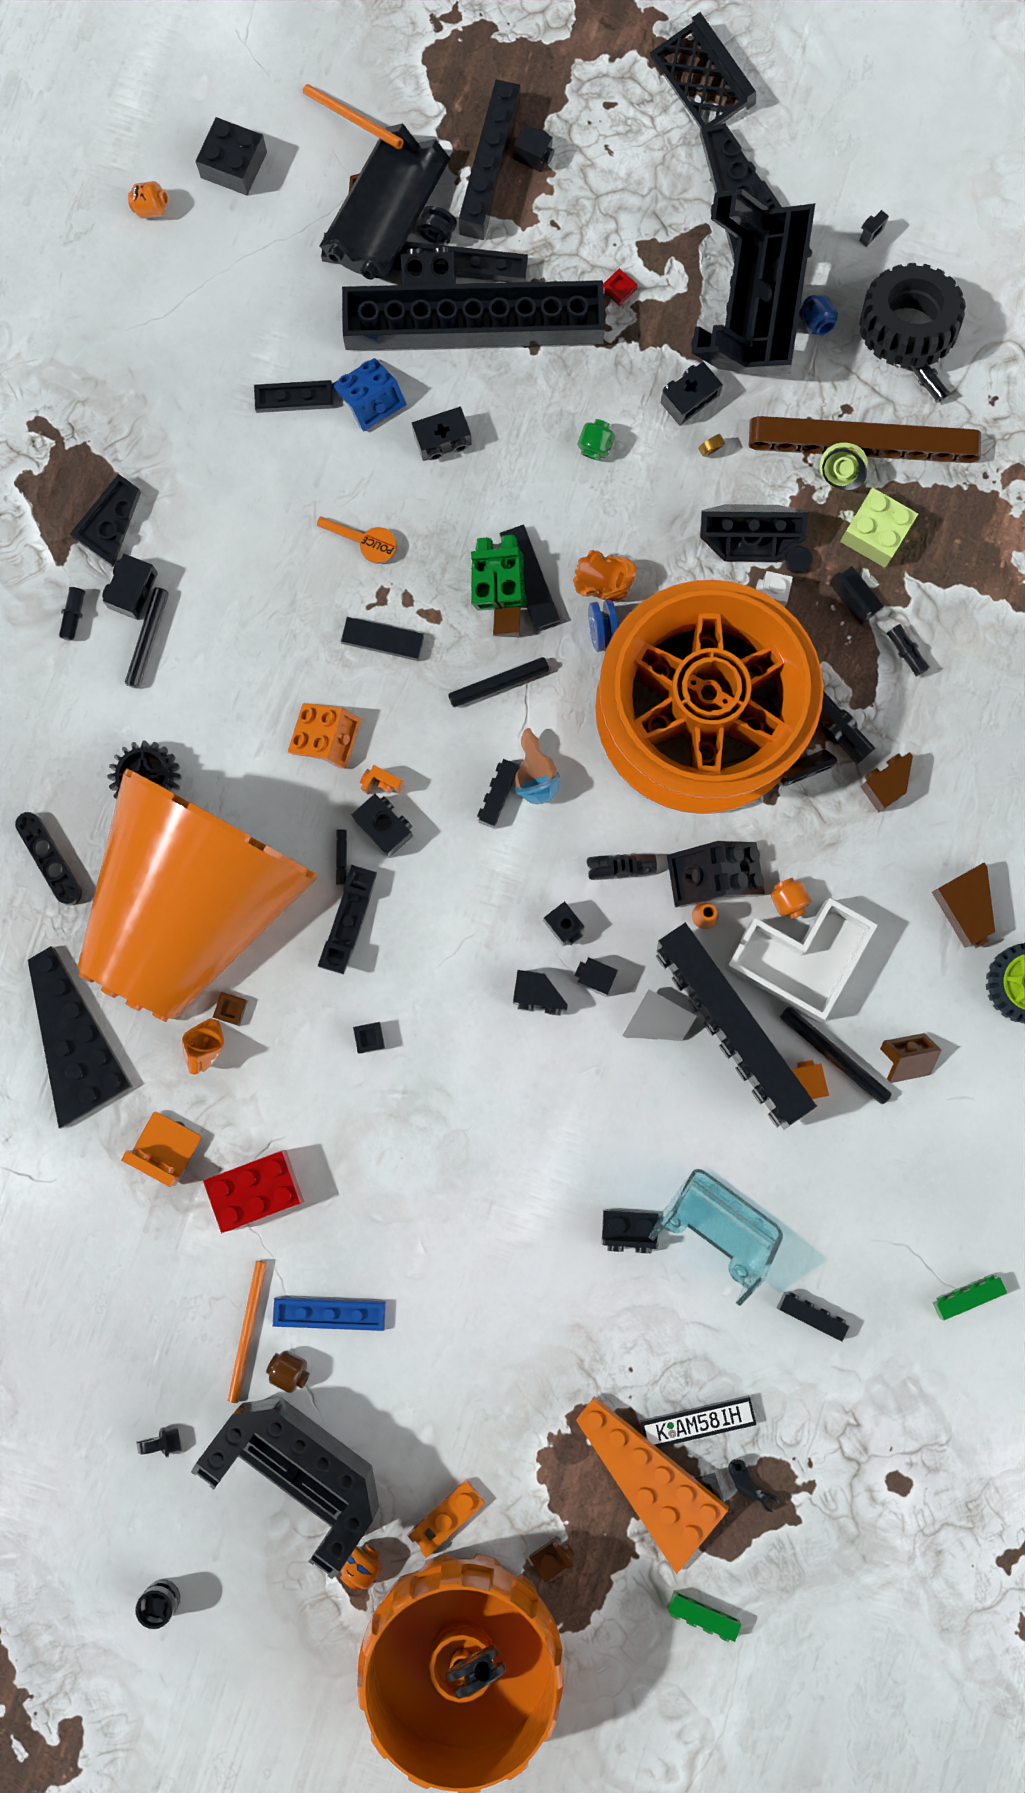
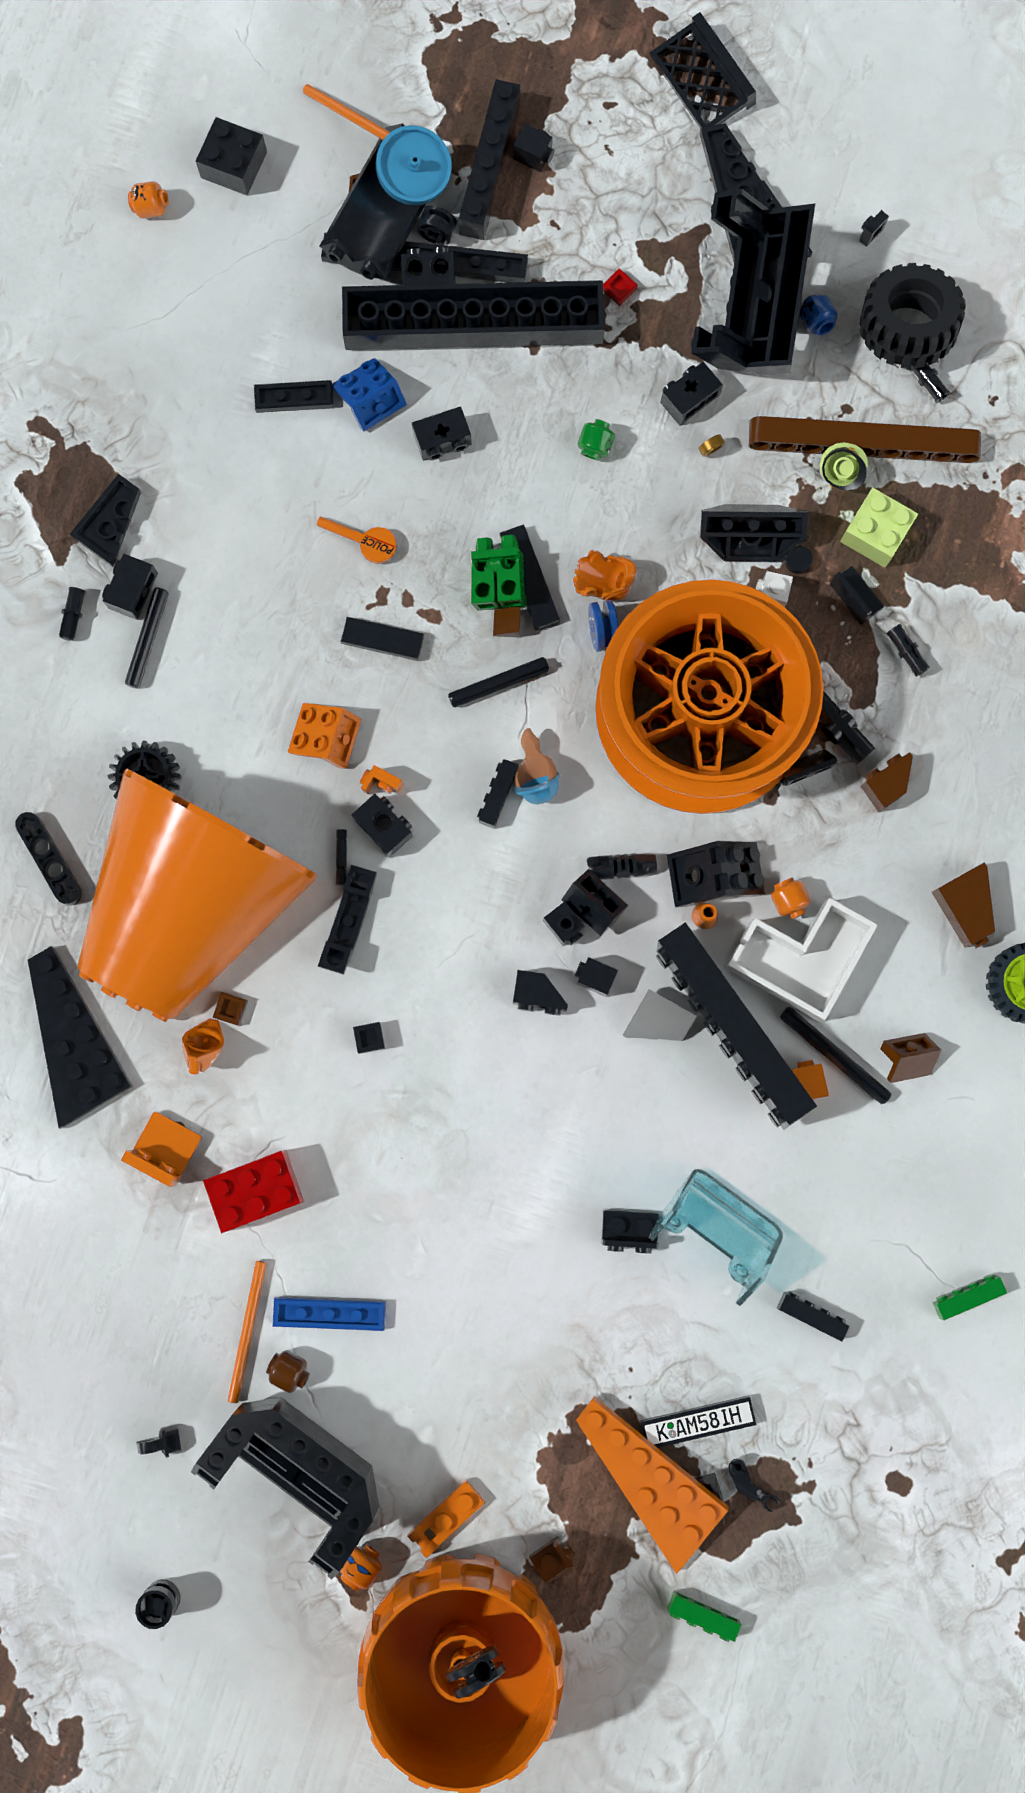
none -> dark azure piece [376,125,452,205]
none -> black brick [561,869,628,936]

